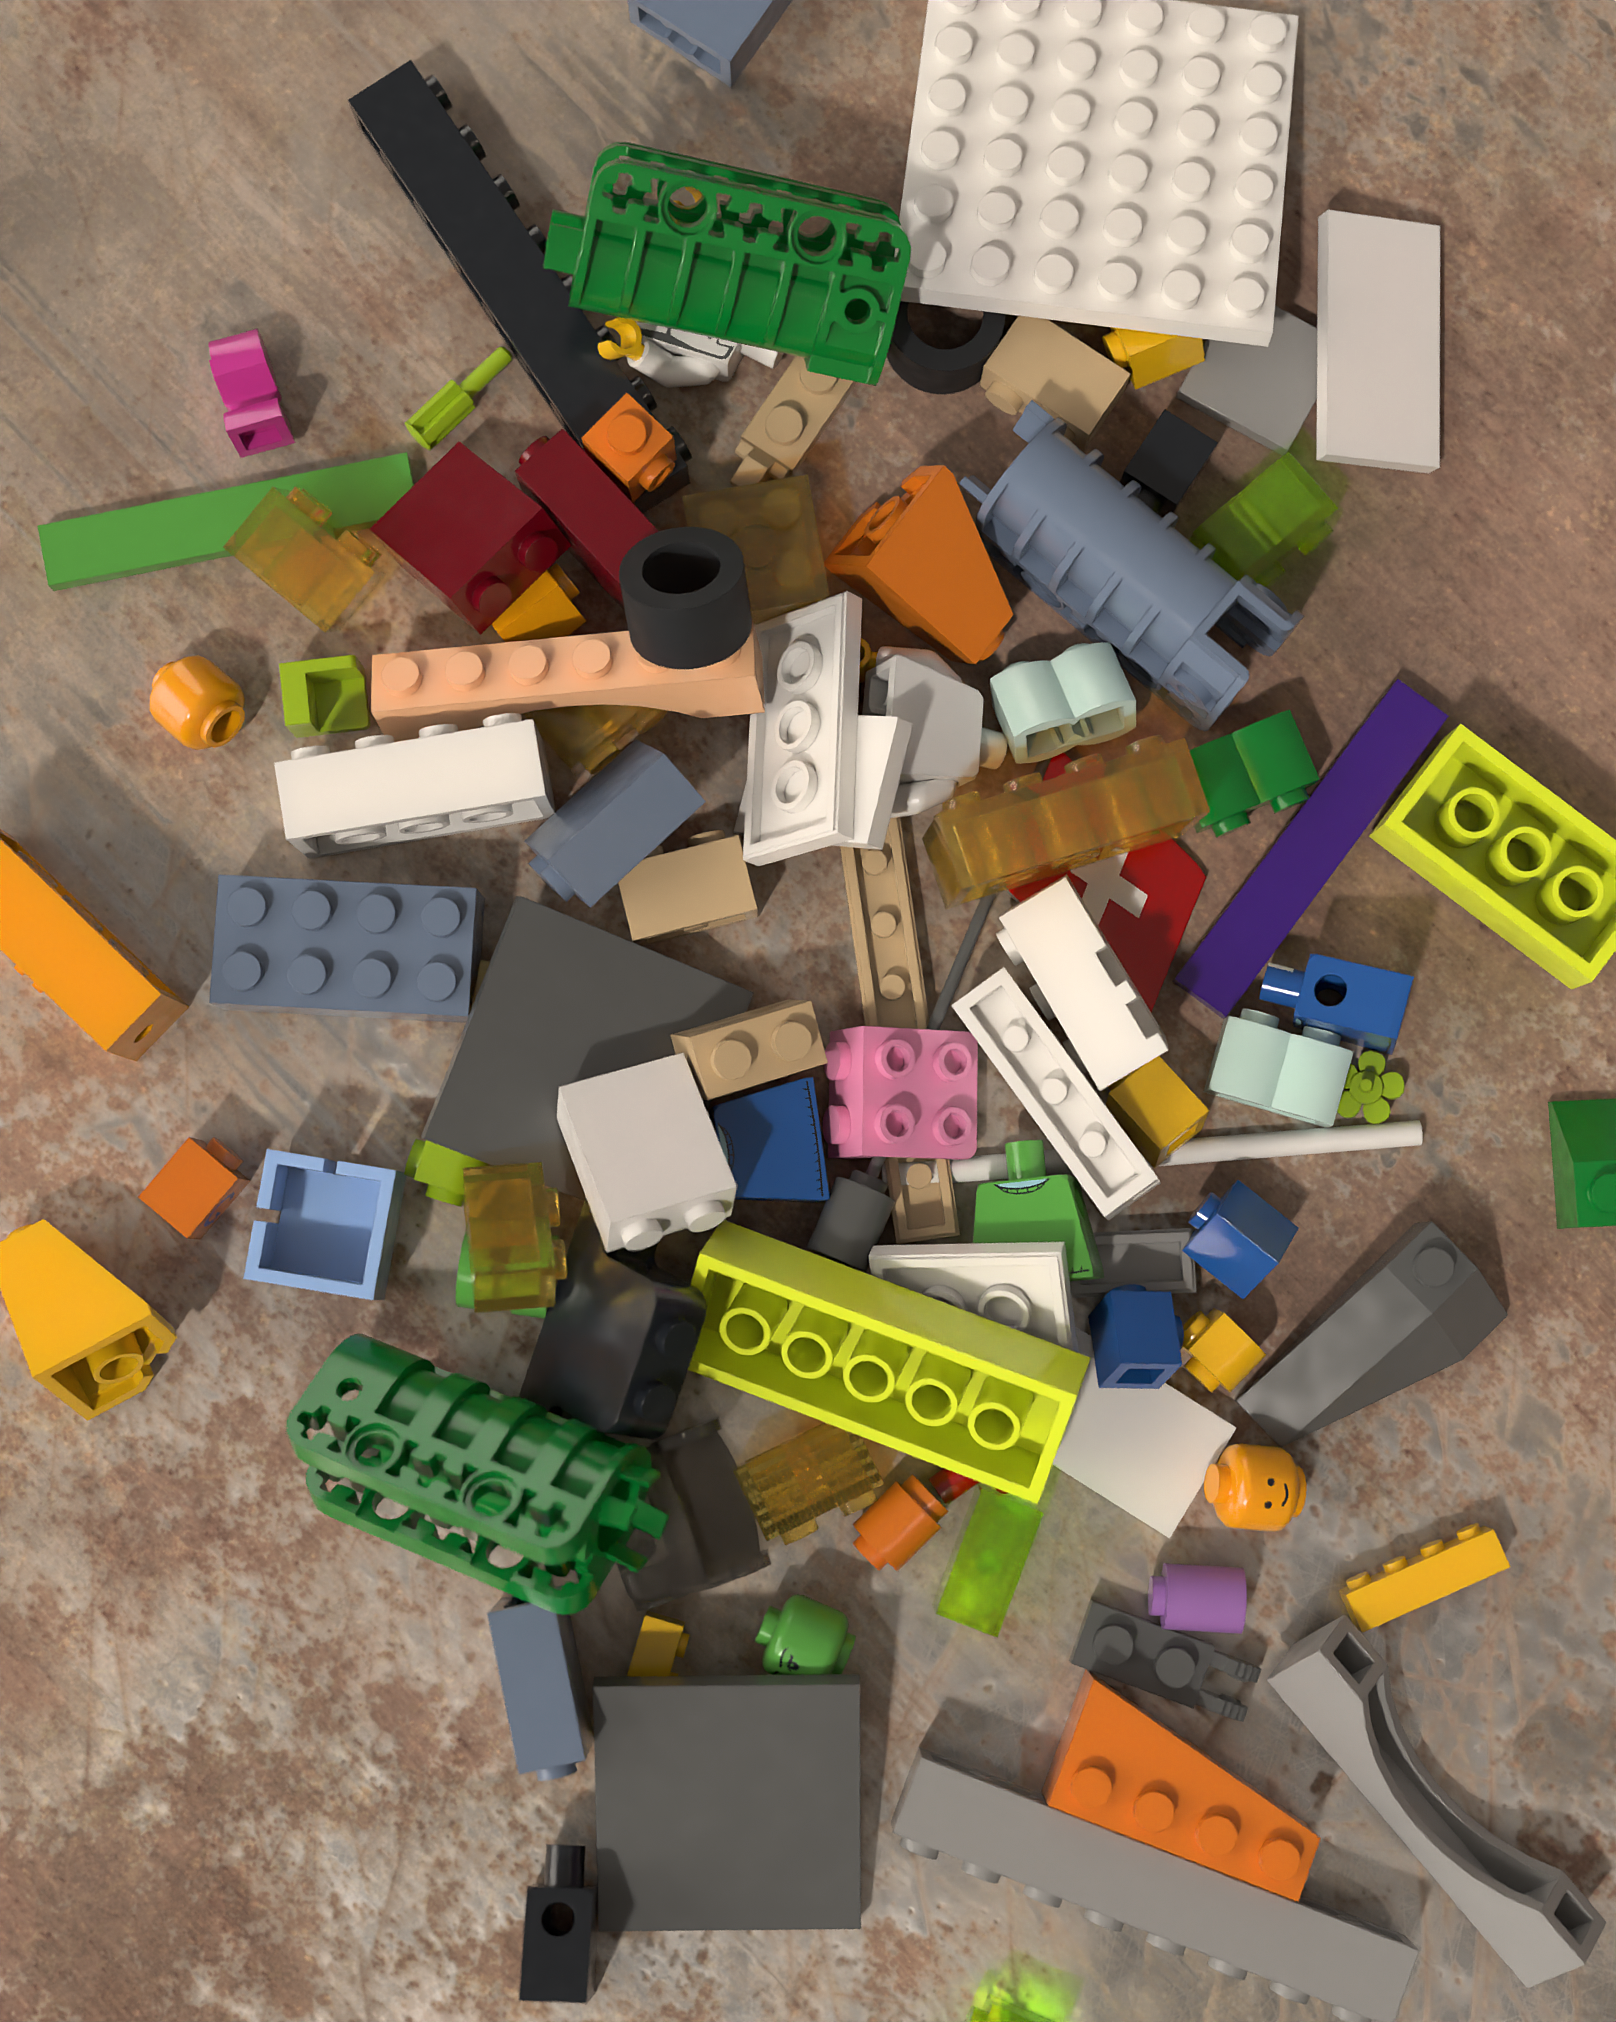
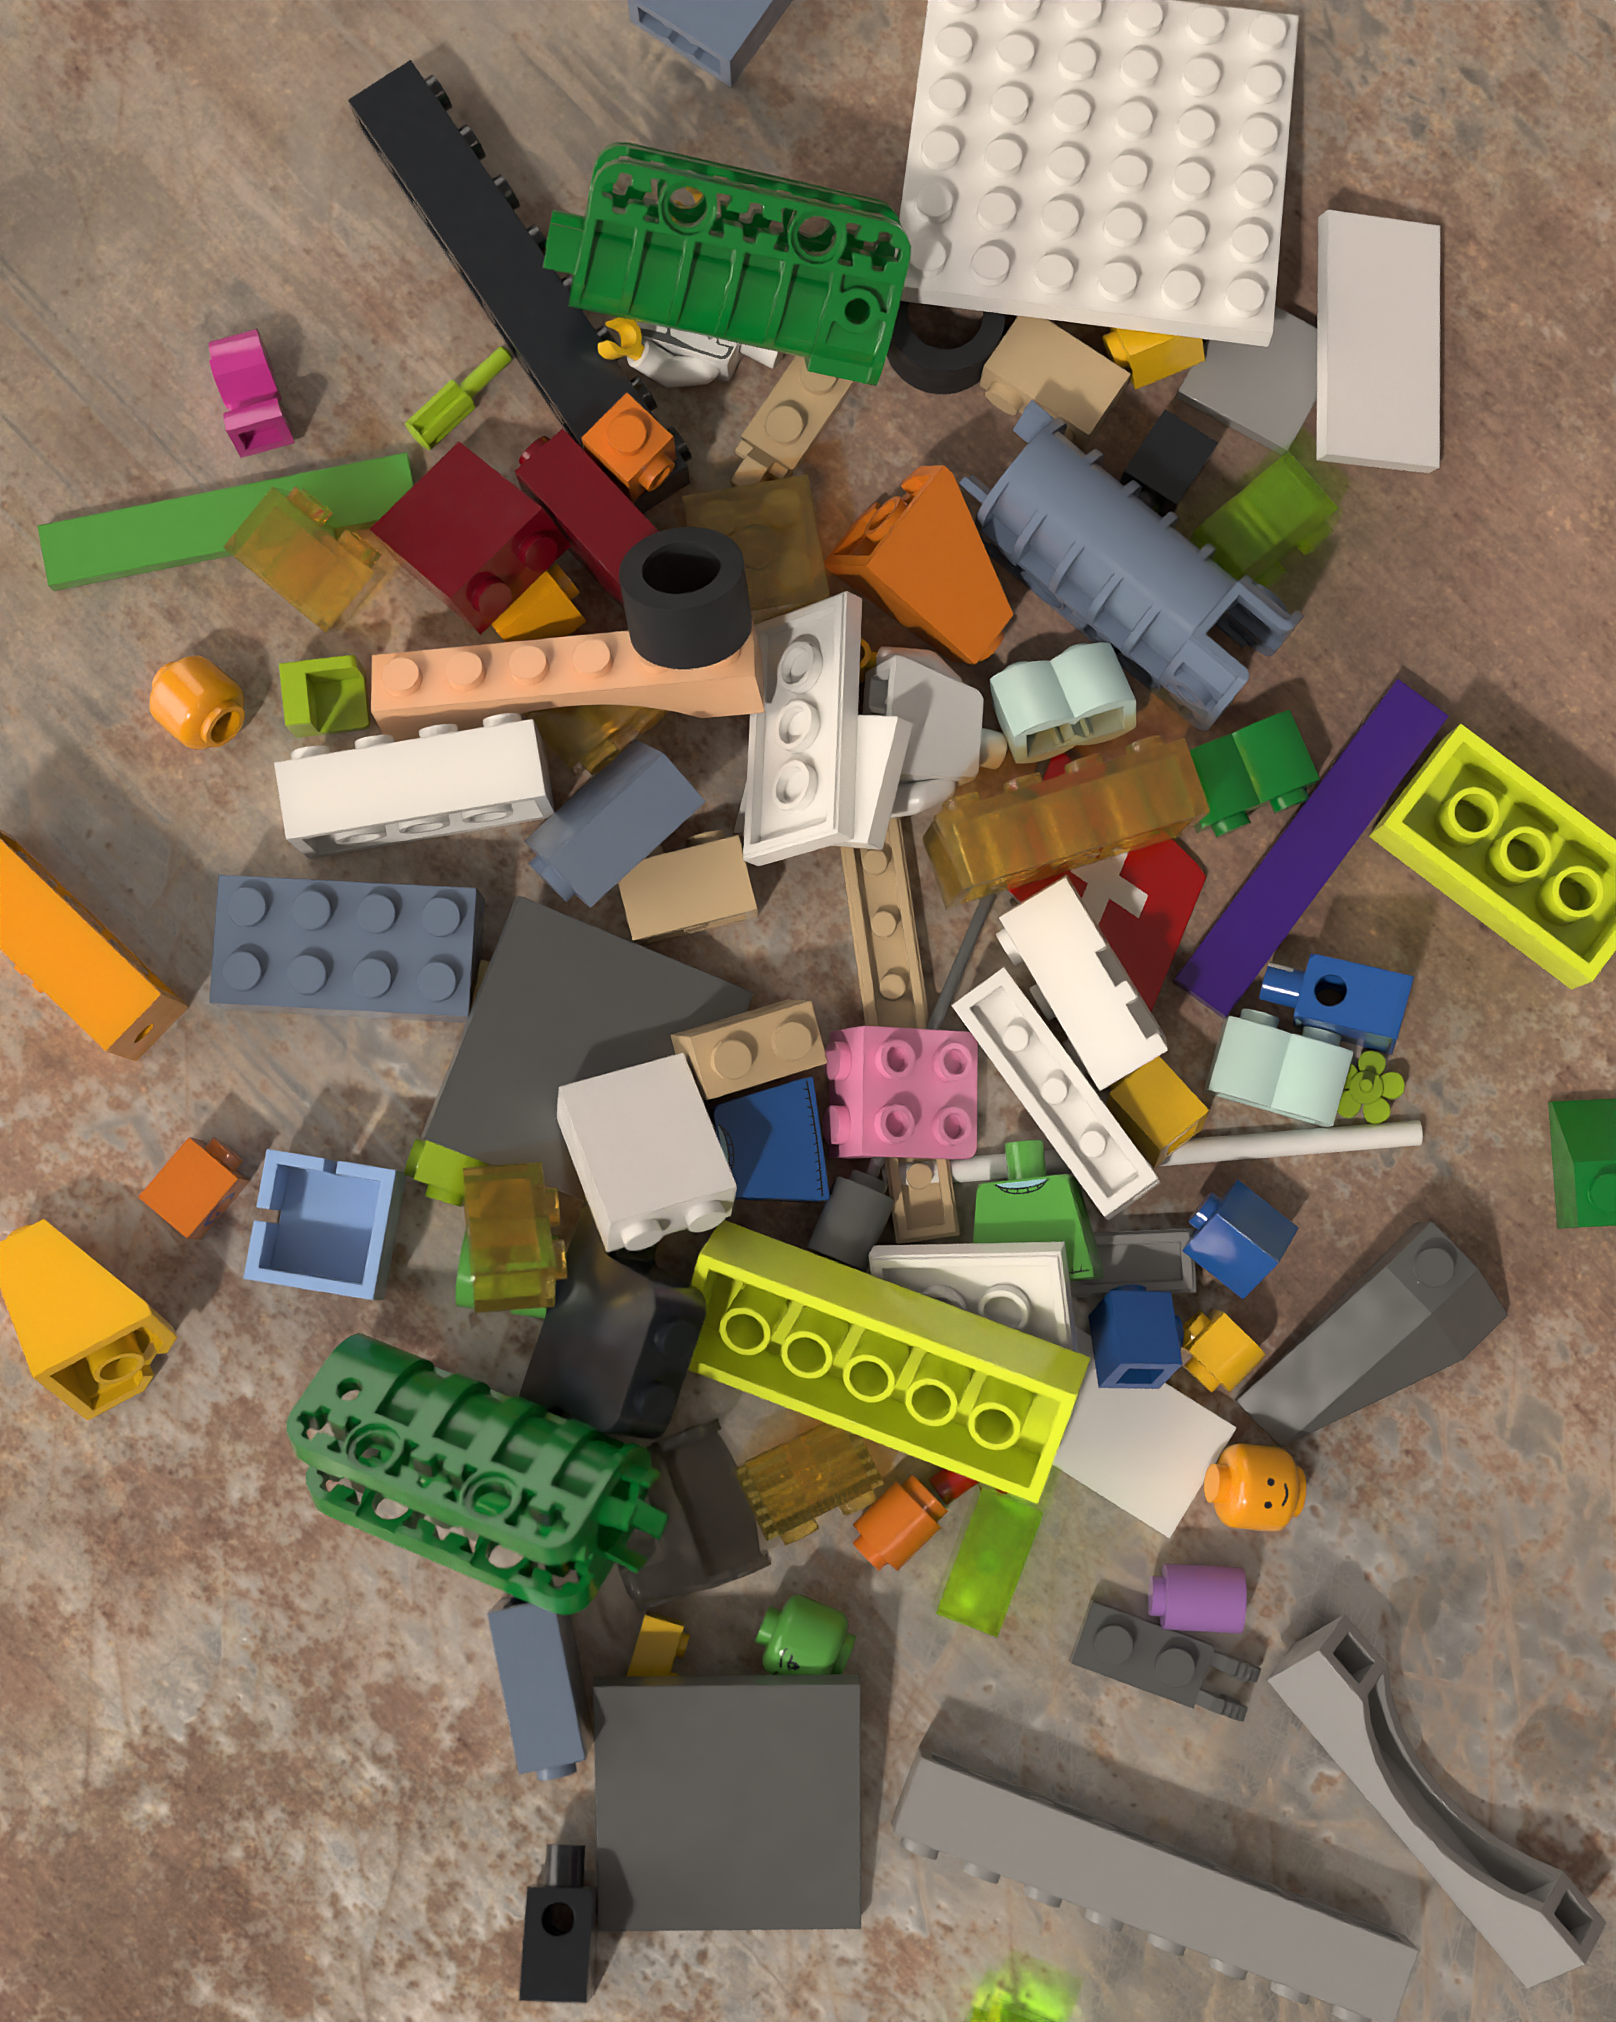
orange wedge [1041,1669,1321,1902] -> none
yellow piece [1338,1523,1511,1633] -> none

